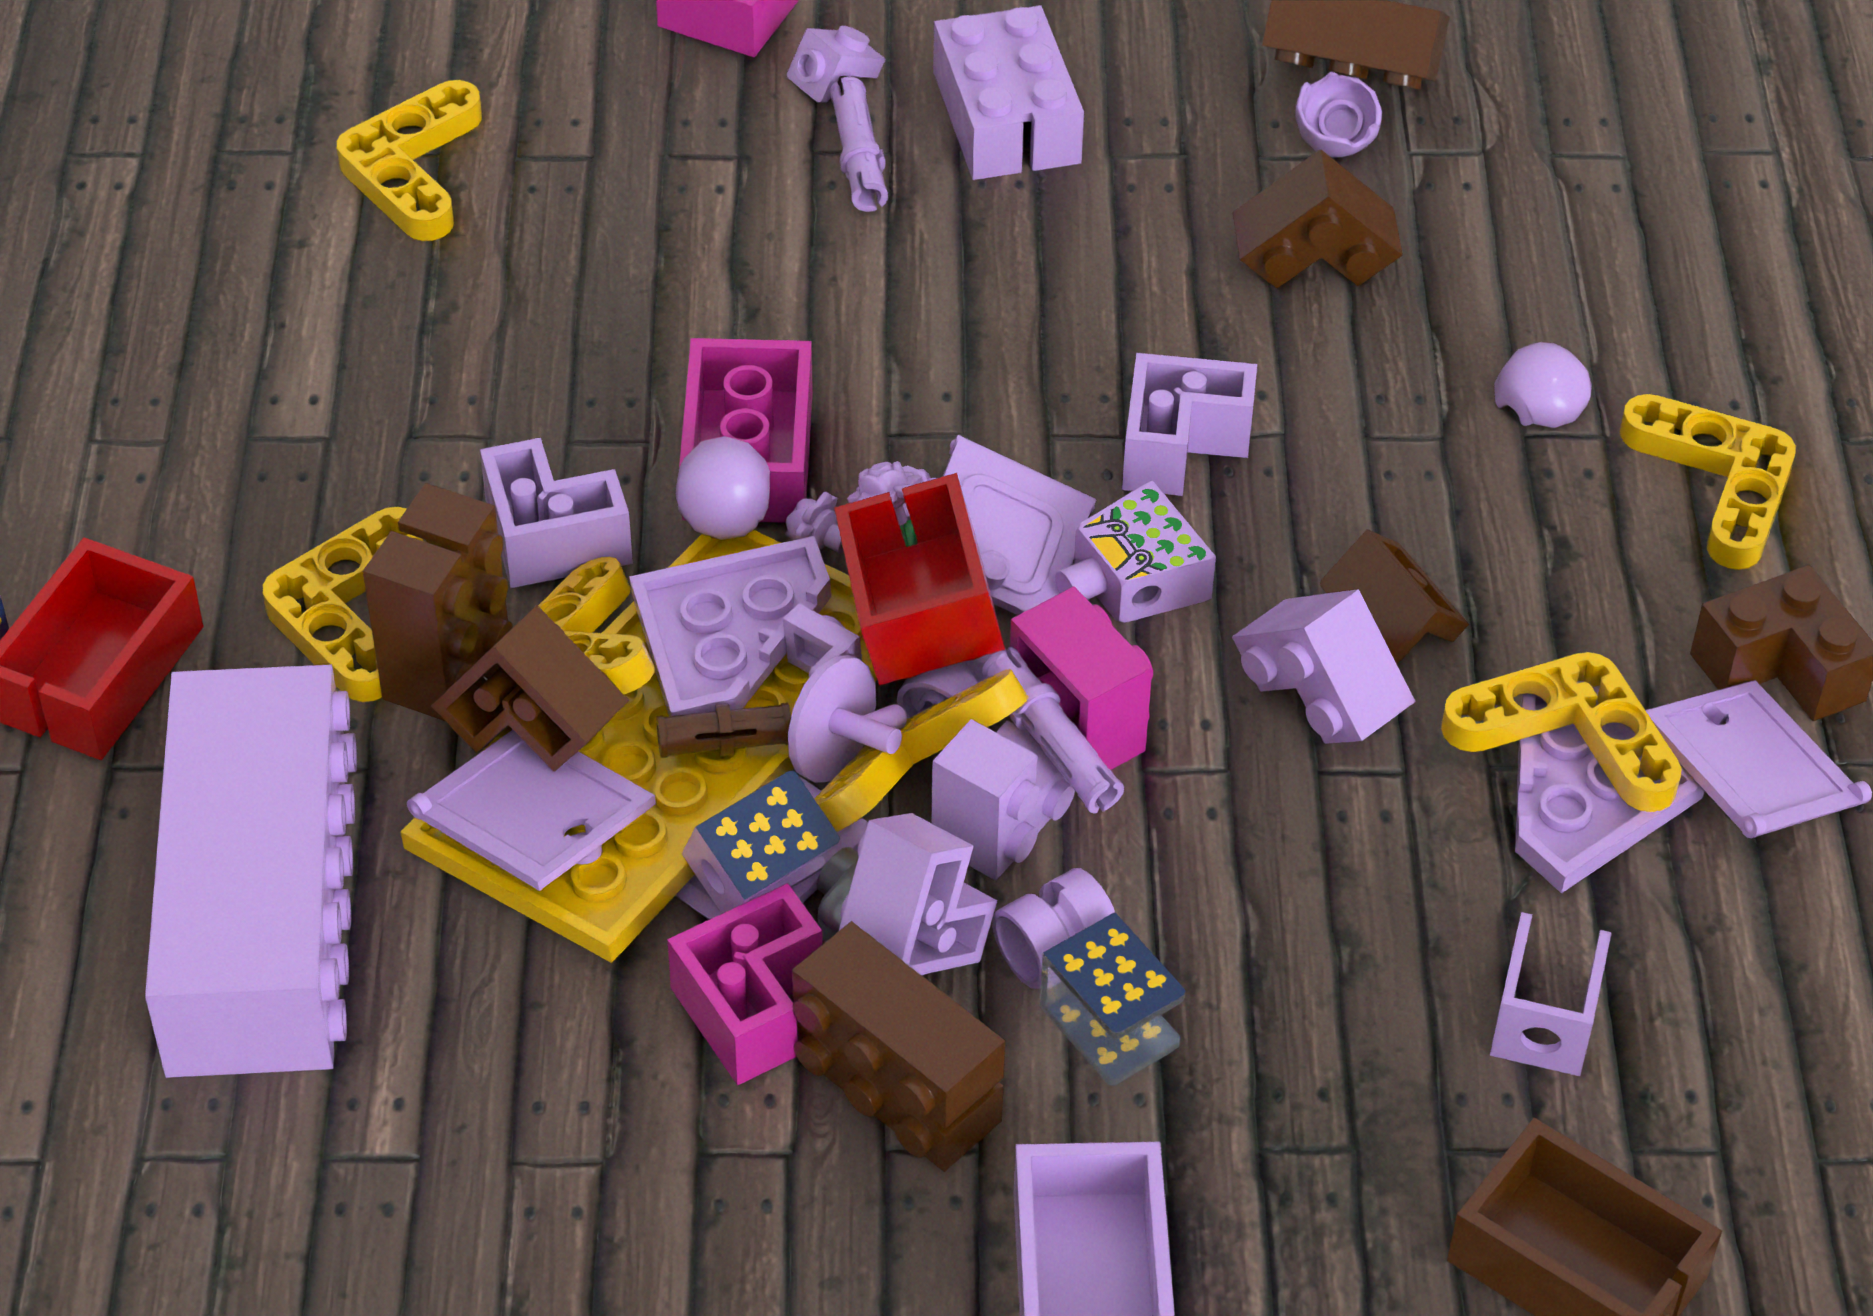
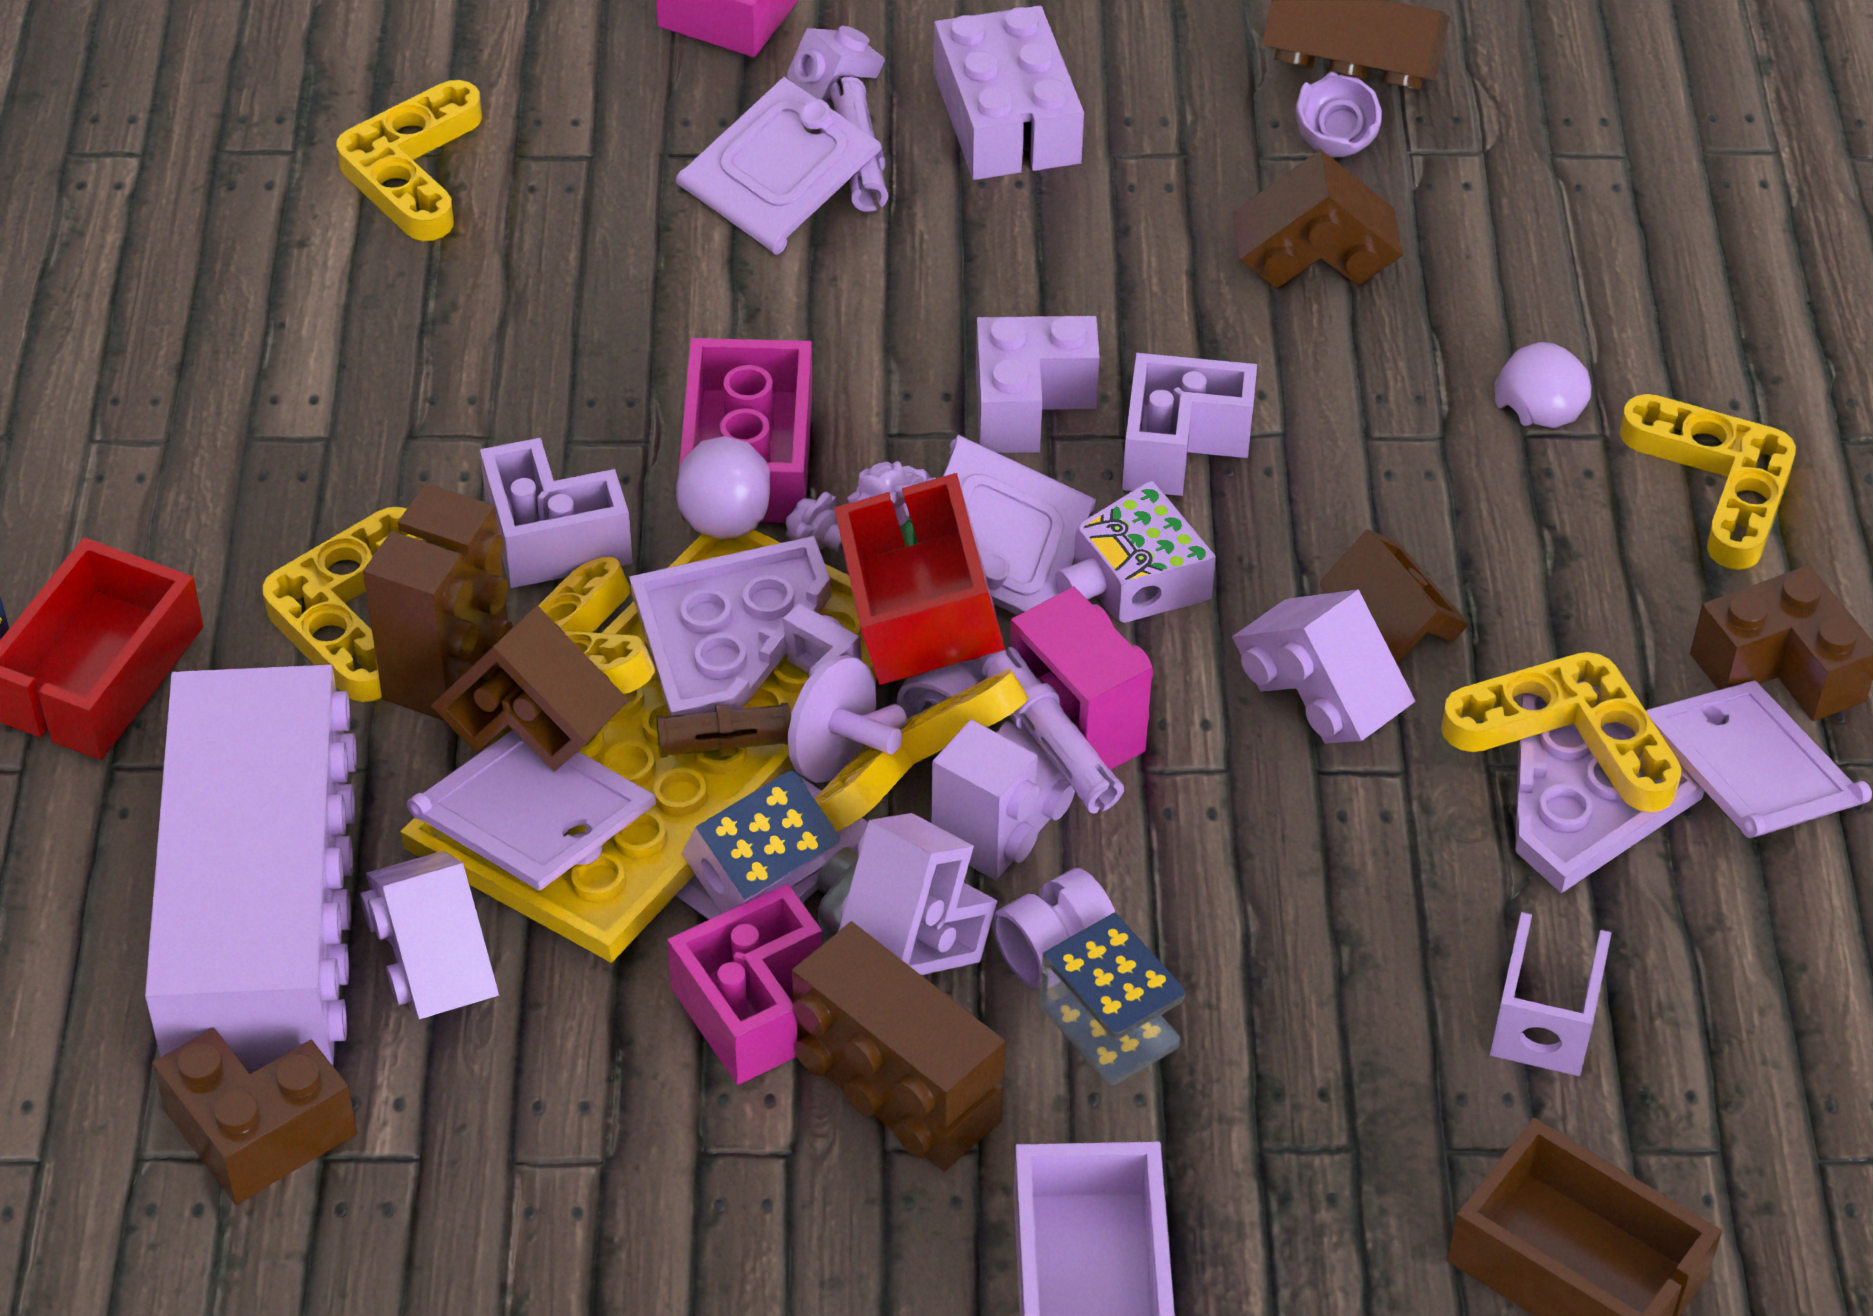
none -> reddish brown brick [152,1028,358,1205]
none -> lavender brick [360,851,499,1019]
none -> lavender container [676,77,882,255]
none -> lavender brick [976,316,1100,453]

